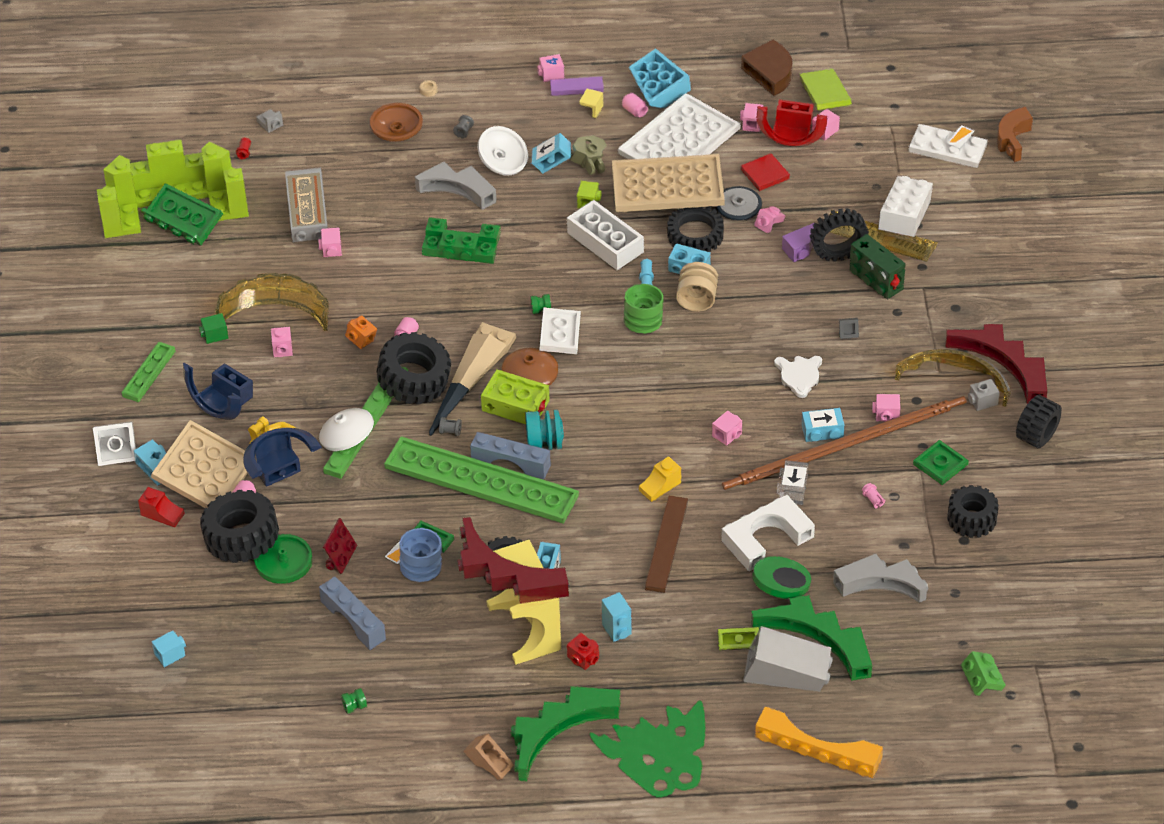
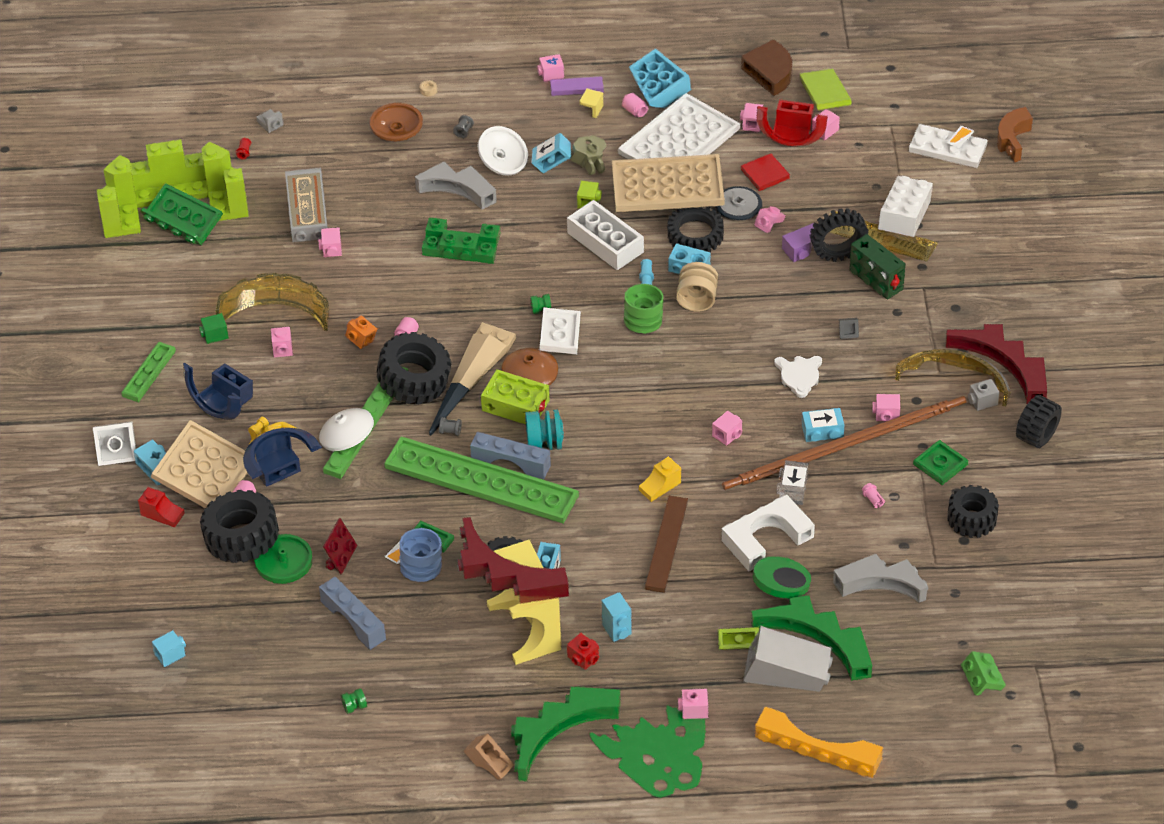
none -> bright pink brick [678,689,708,719]

